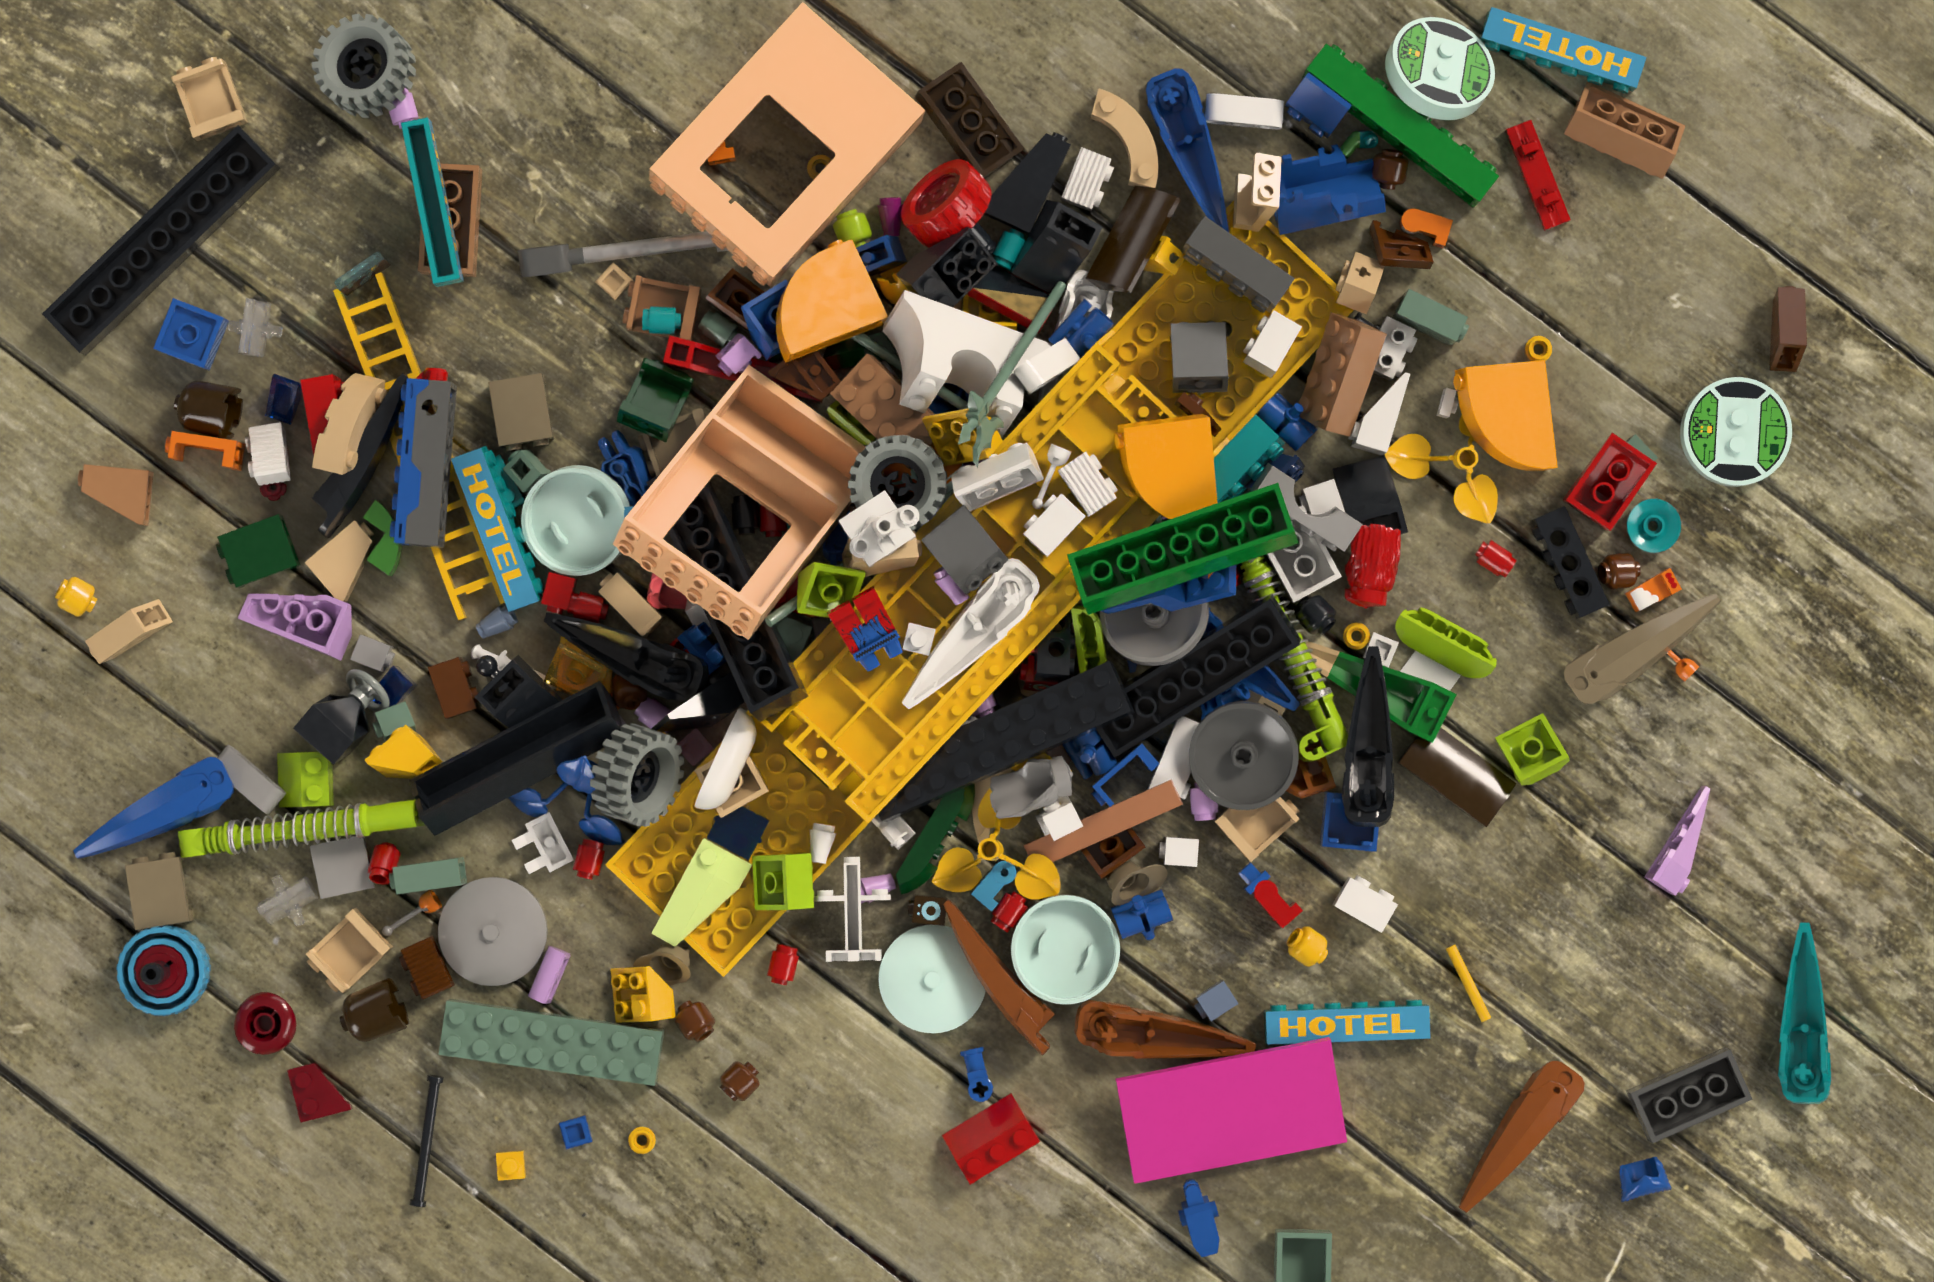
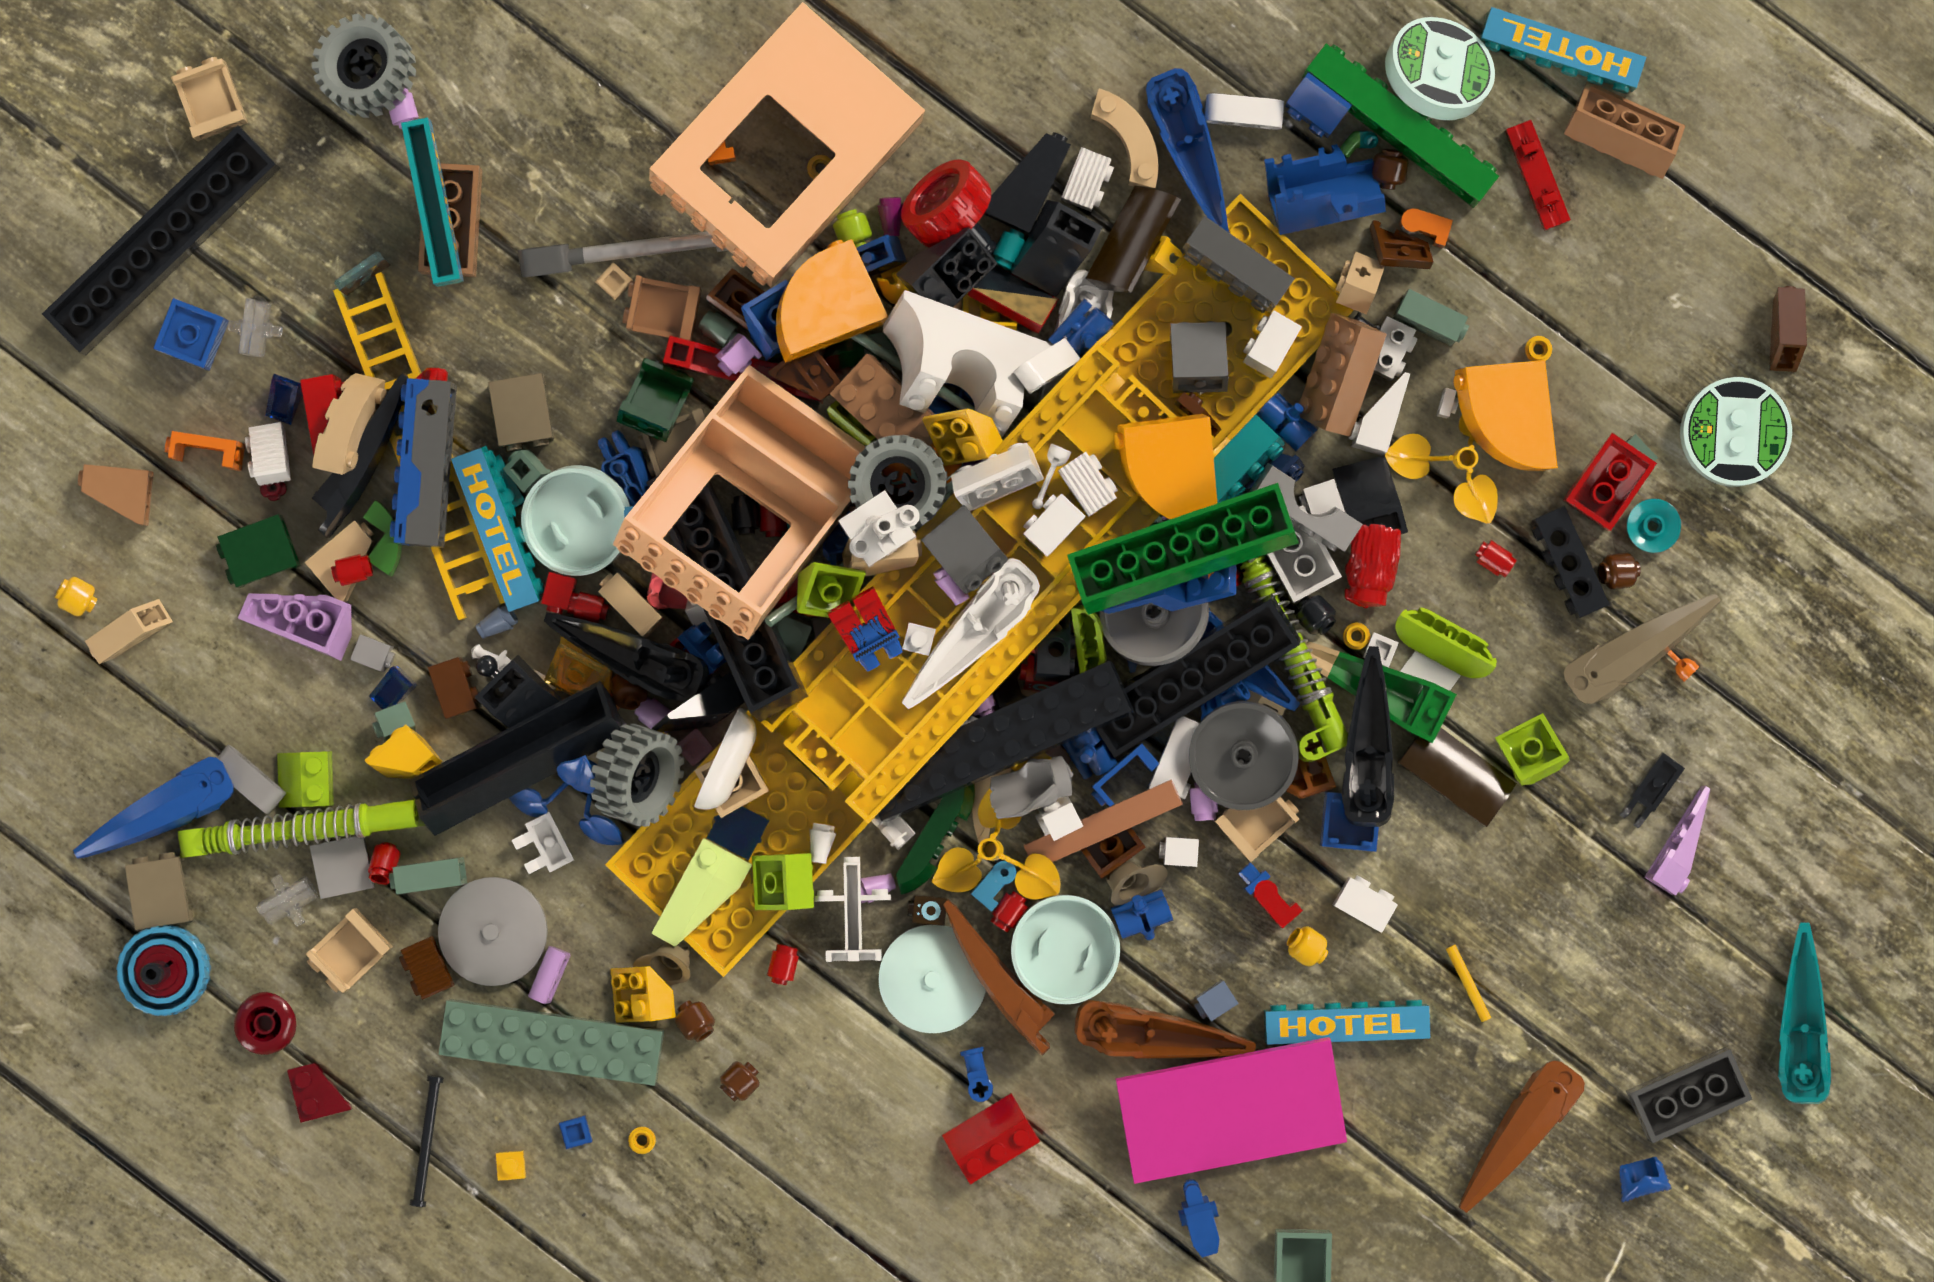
dark brown cylinder [174,381,243,440] -> none
black piece [293,669,390,765] -> none
dark brown cylinder [339,978,409,1042] -> none
hinge [382,890,442,937] -> none
red brick [573,839,605,880] -> none
teal brick [642,306,682,335] -> none
dark brown slope [915,62,1025,179] -> none
sand green piece [958,281,1067,468] -> none
tan panel [1233,153,1281,232] -> none
orange leg [1625,568,1682,613] -> none
none -> red brick [331,554,373,586]
none -> black hinge [1619,752,1685,828]

